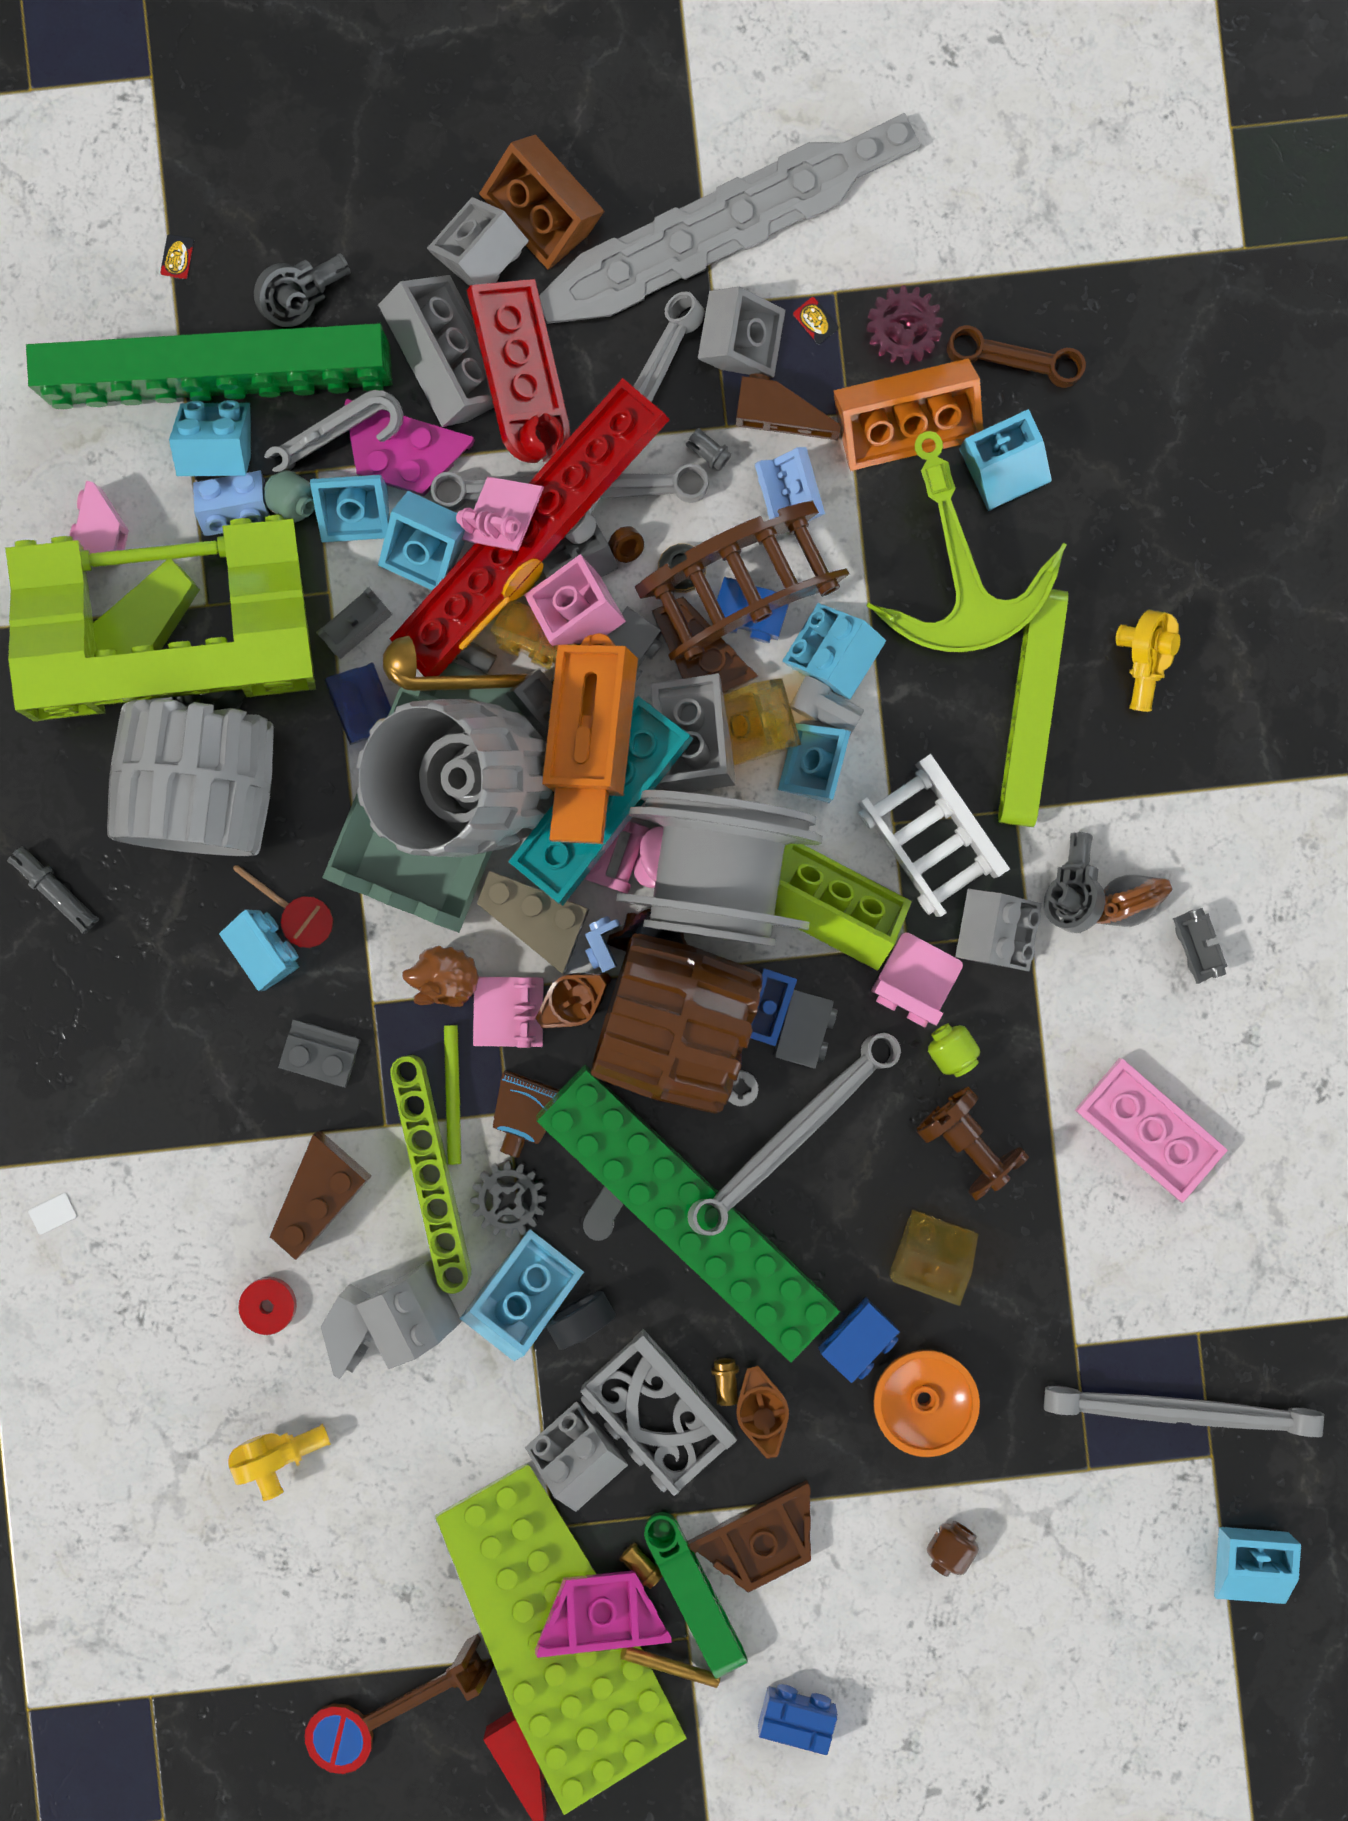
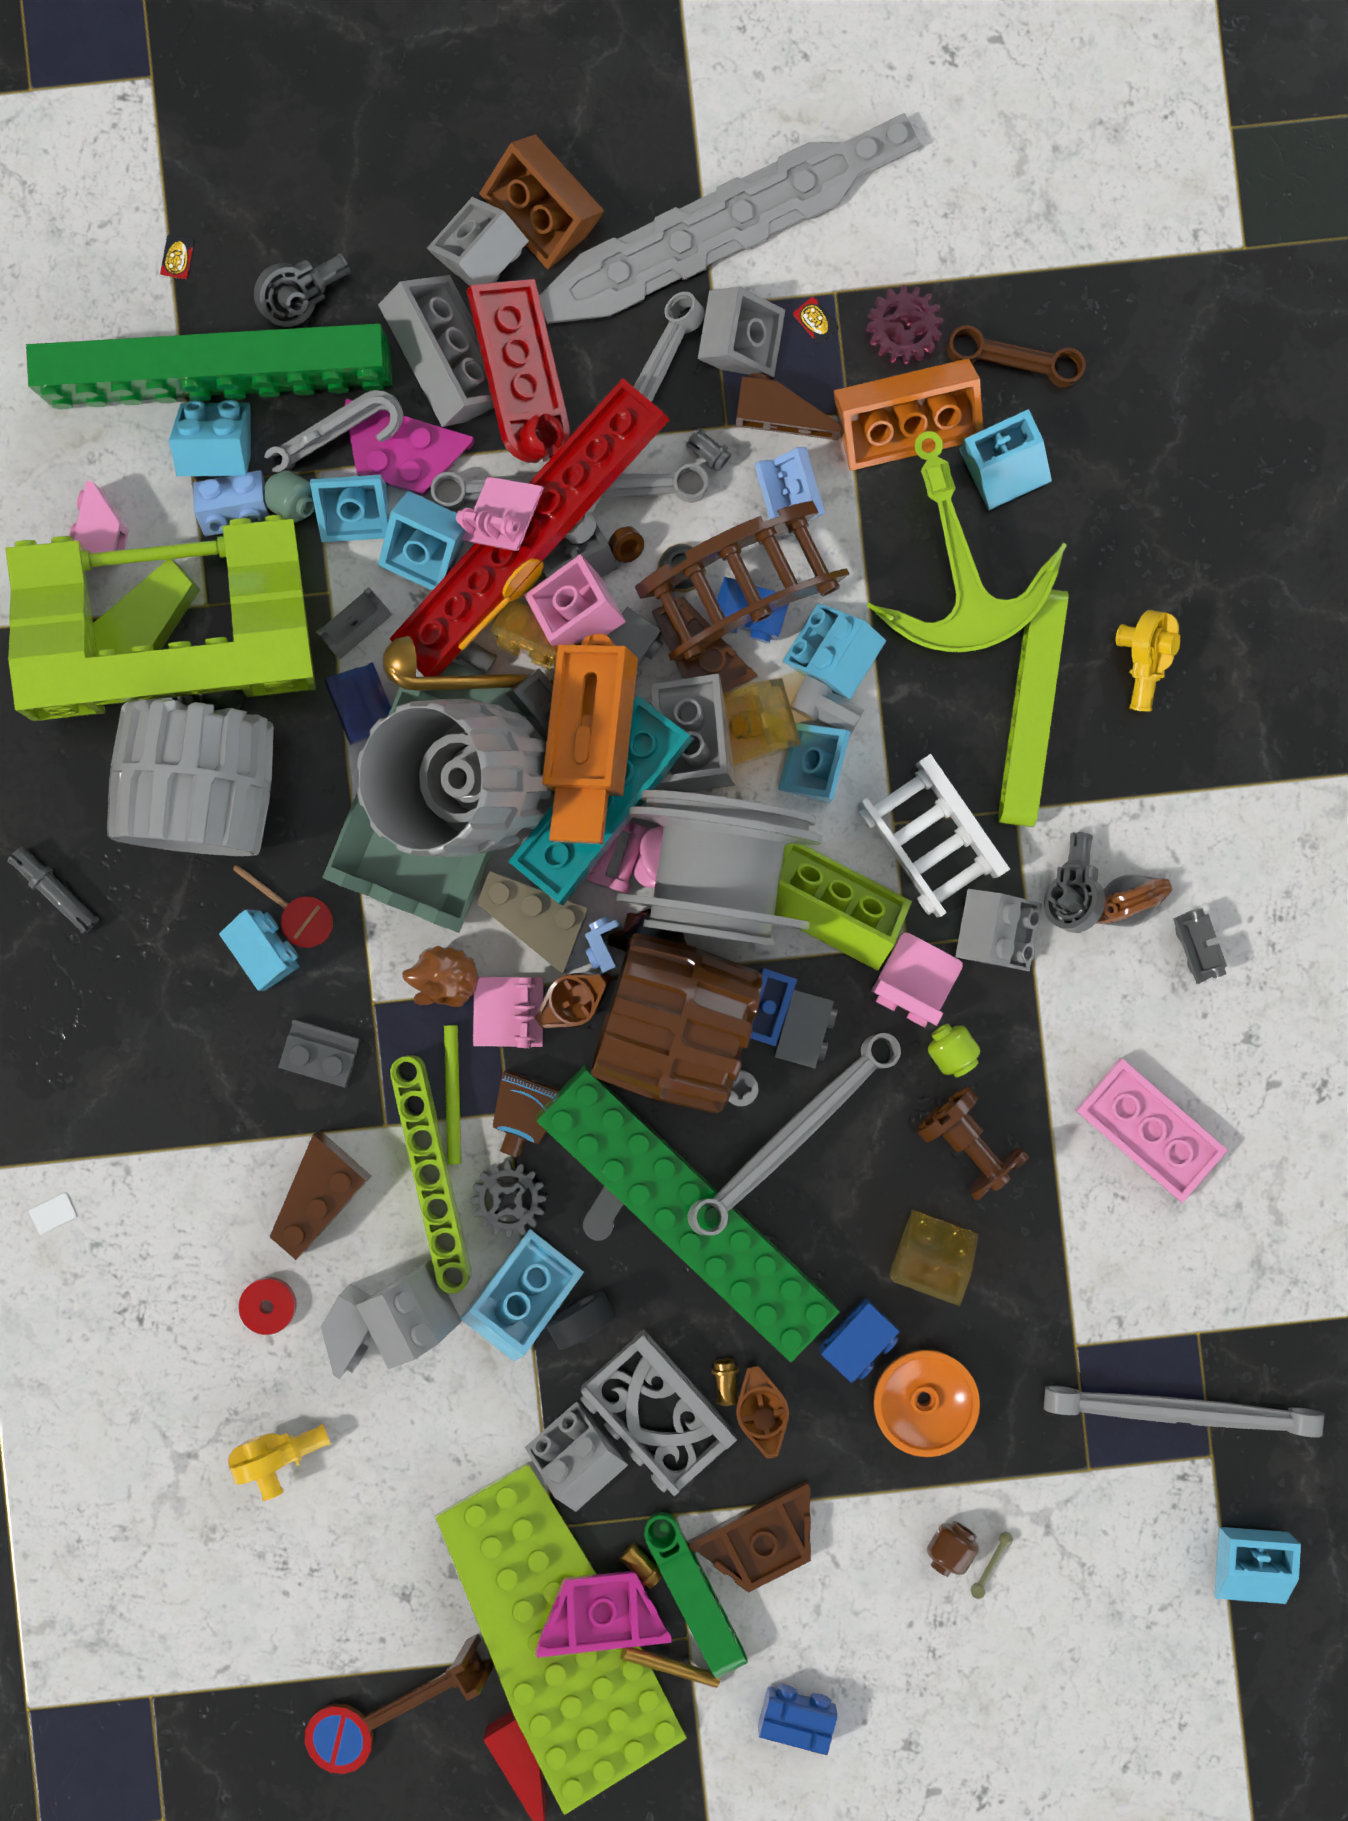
none -> olive hinge [971,1532,1013,1599]

